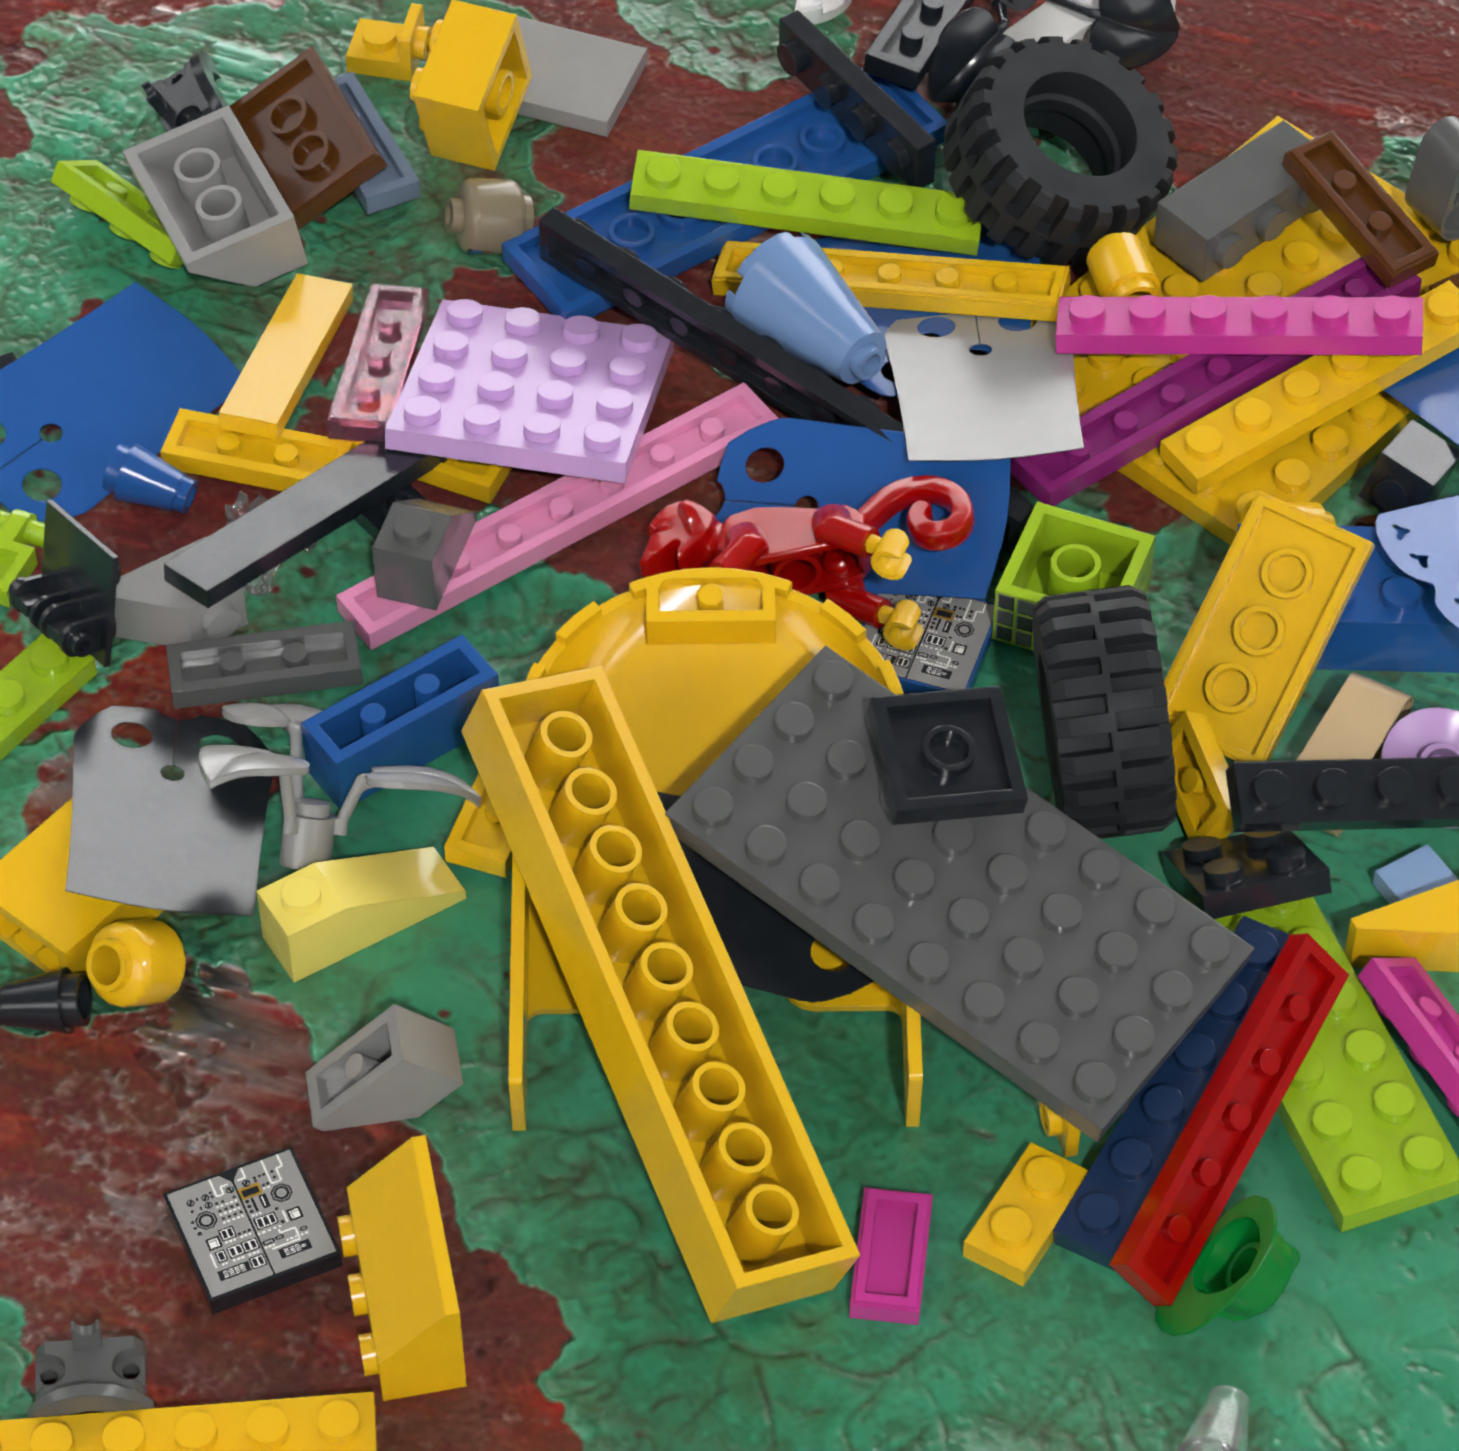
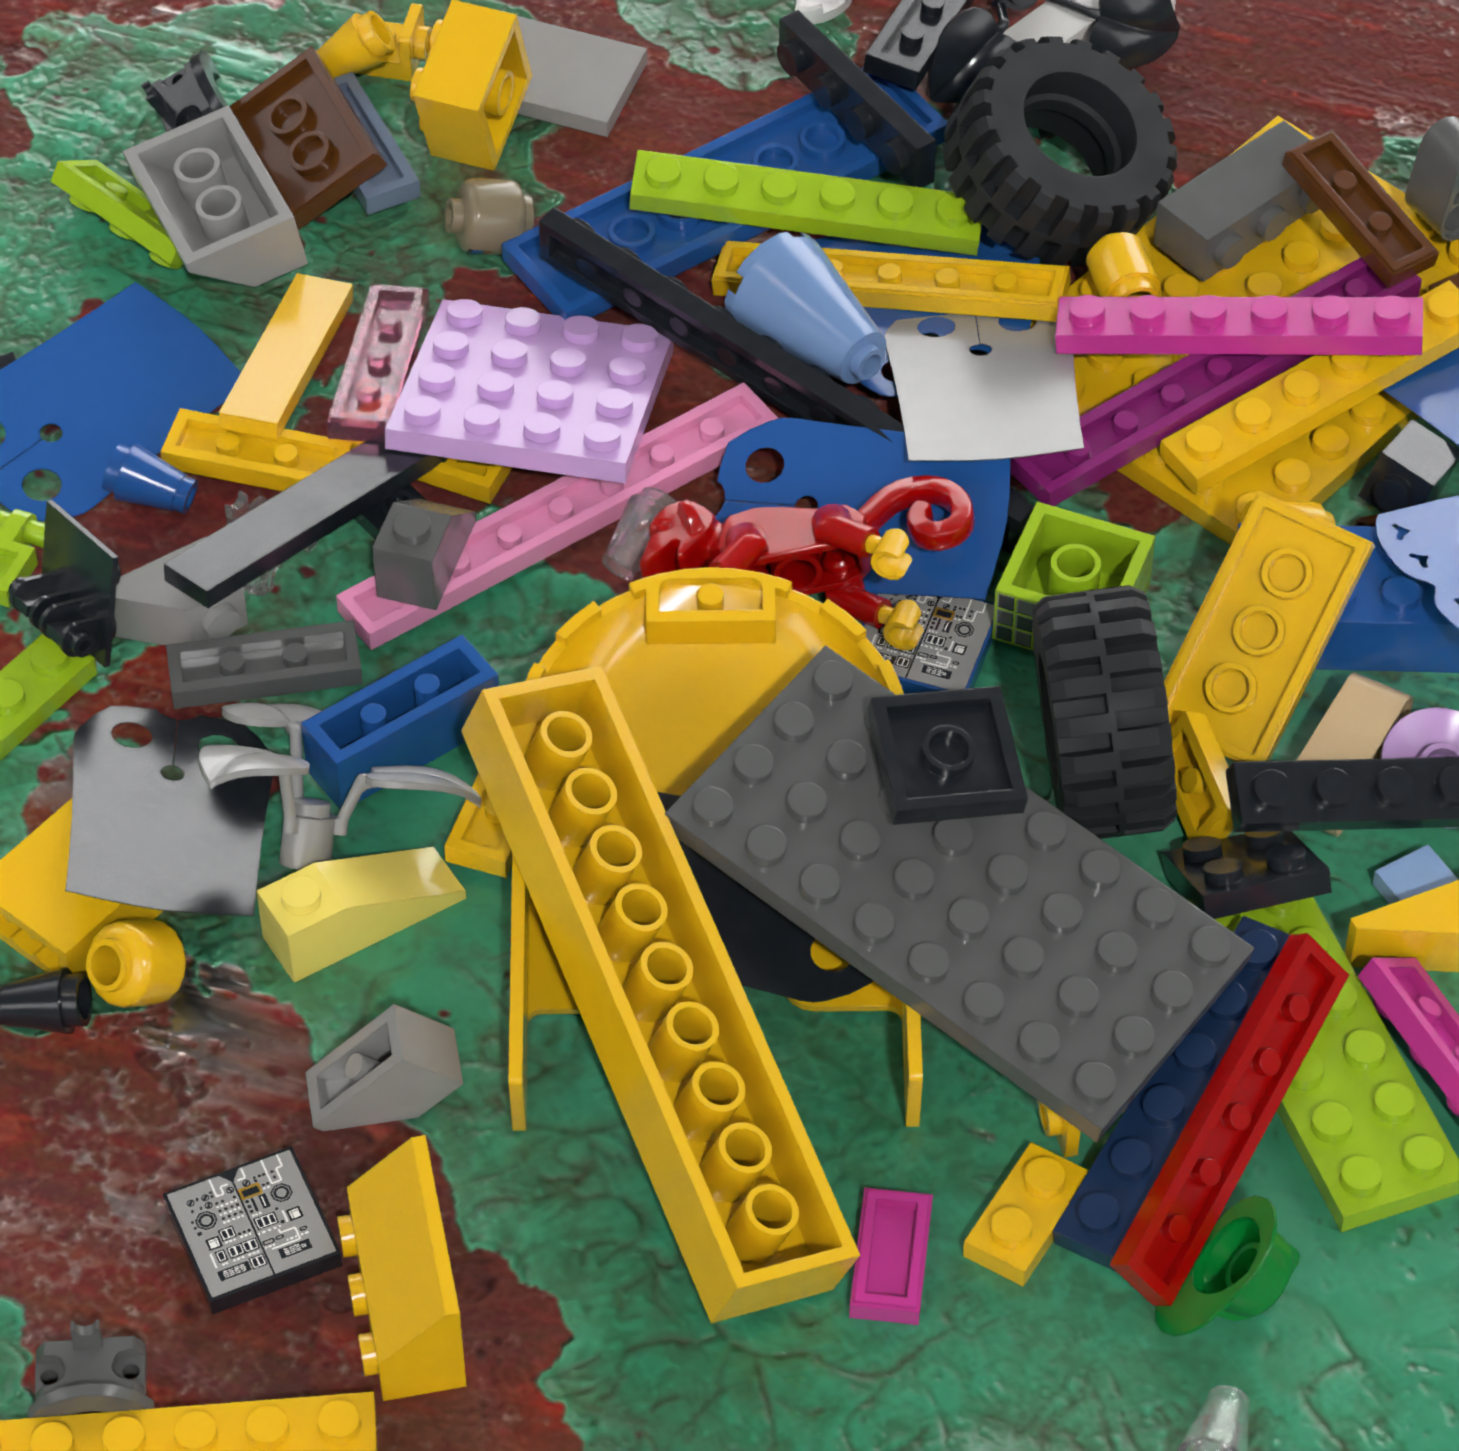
none -> yellow cone [317,11,395,78]
none -> clear cone [602,487,676,580]

